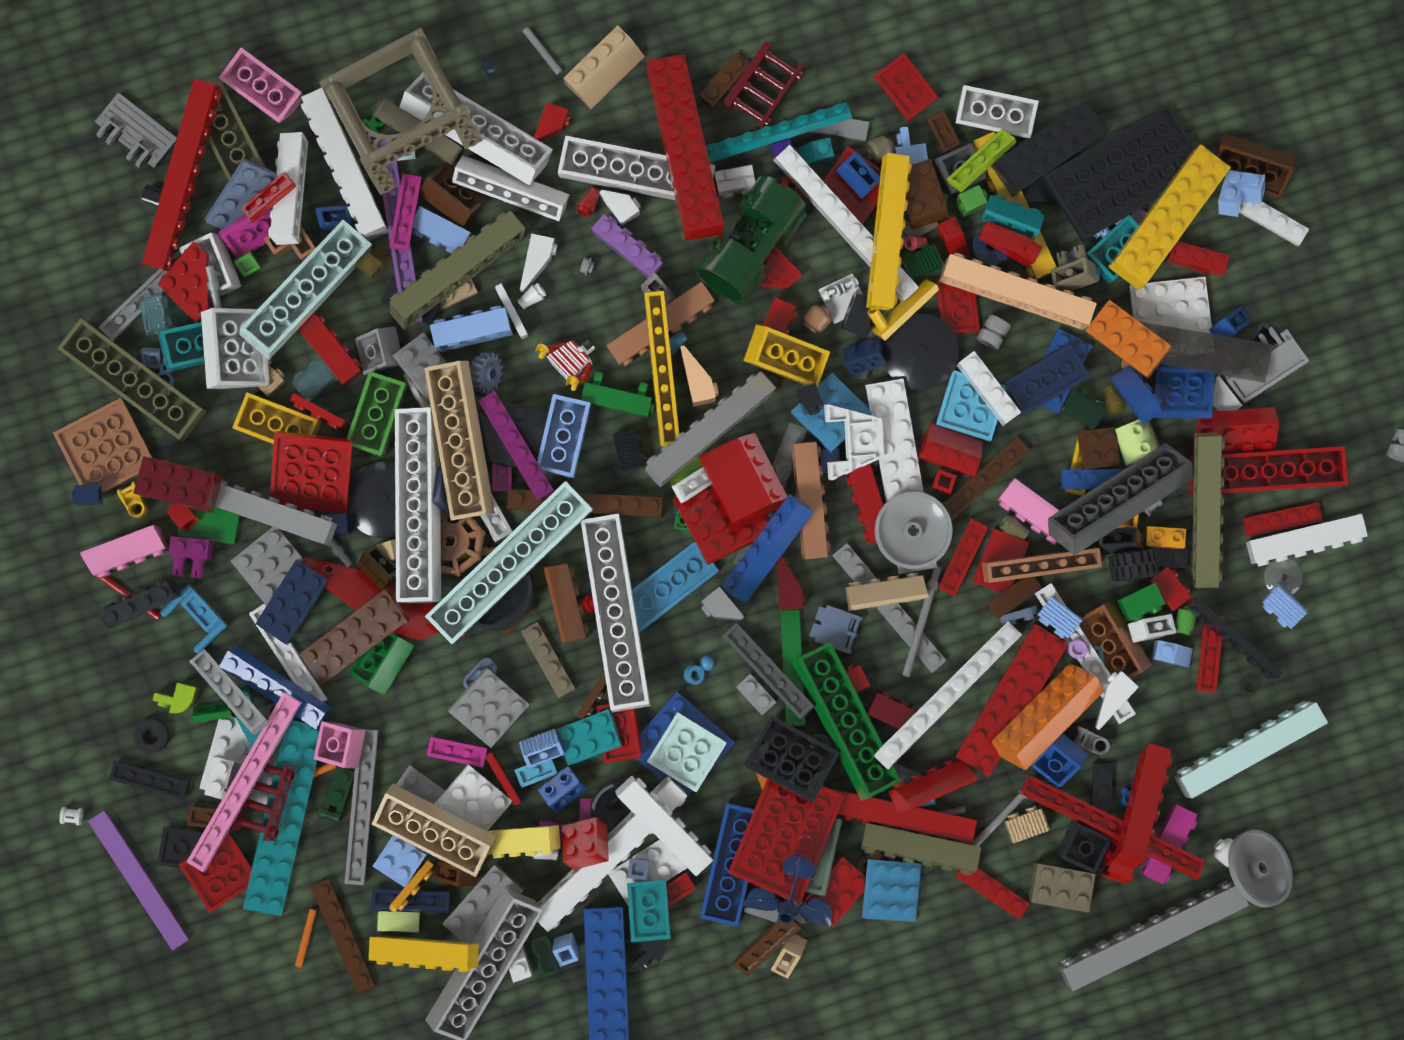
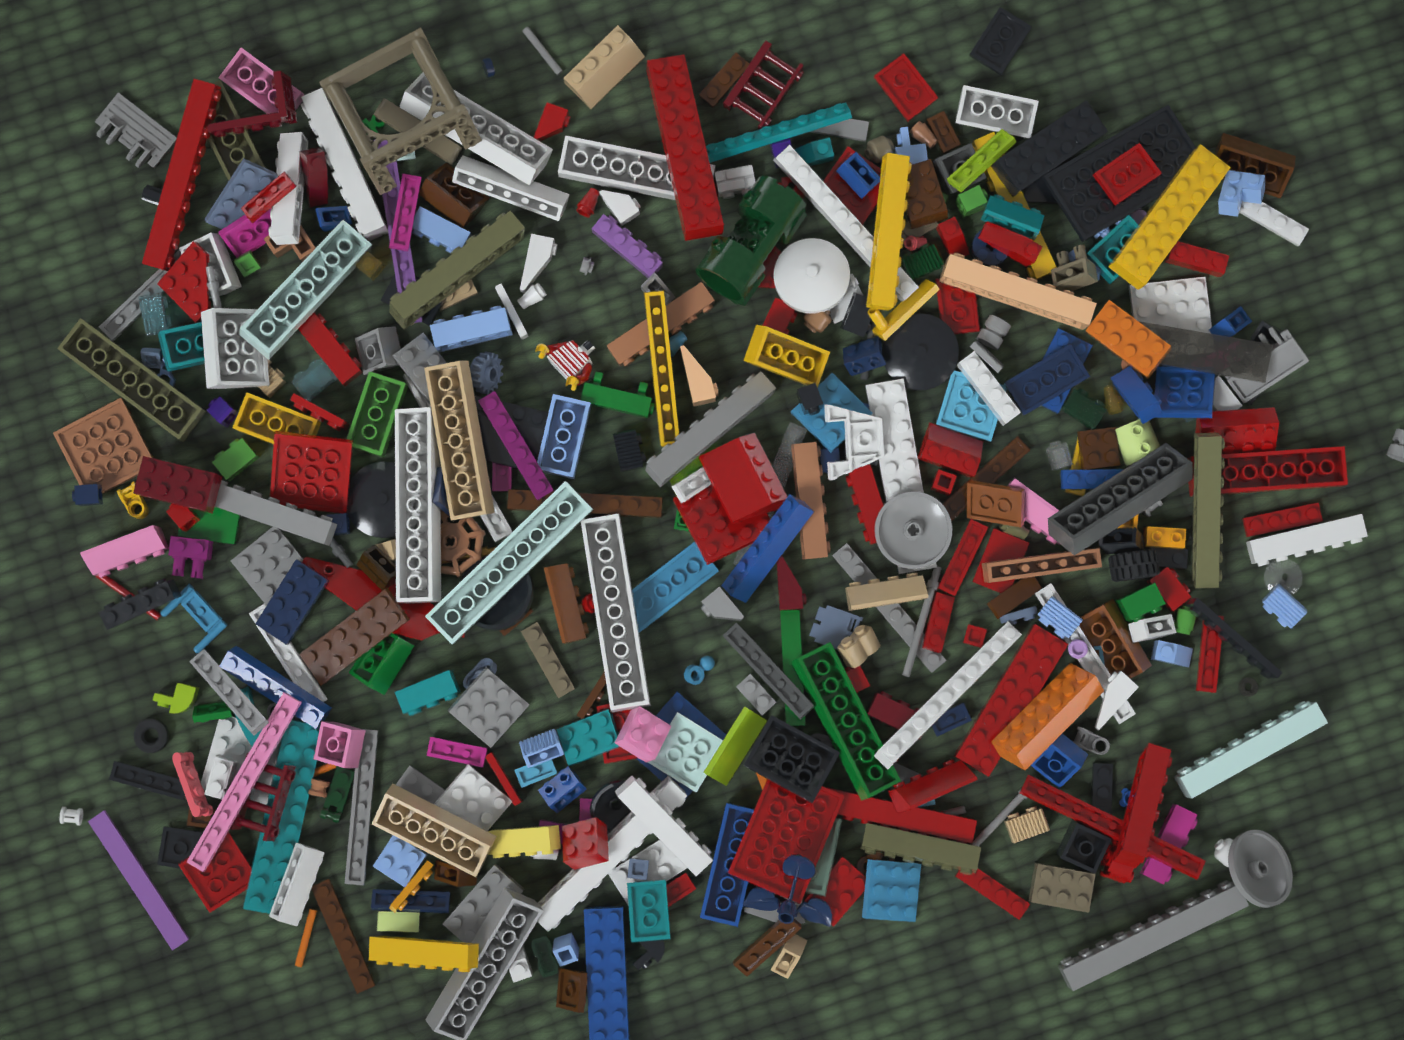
none -> coral plate [172,752,213,817]
none -> dark red bracket [207,71,297,137]
none -> dark purple slope [207,397,238,428]
none -> bright green brick [212,438,260,481]
none -> white brick [269,843,324,926]
none -> dark red slope [299,148,328,207]
none -> nougat wheel [308,778,330,798]
none -> teal brick [395,670,461,716]
none -> reddish brown plate [556,968,588,1013]
none -> bright pink brick [614,706,671,763]
none -> lime tile [703,707,767,786]
none -> white dish [774,238,850,314]
none -> tan brick [837,625,881,668]
none -> nougat cone [910,121,938,149]
none -> red plate [922,592,955,653]
none -> dark blue plate [932,703,972,737]
none -> red plate [963,624,987,648]
none -> dark orange plate [967,480,1025,527]
none -> black plate [969,7,1032,75]
none -> light grey tile [970,340,1004,373]
none -> clear brick [1045,440,1073,471]
none -> red plate [1093,143,1162,206]

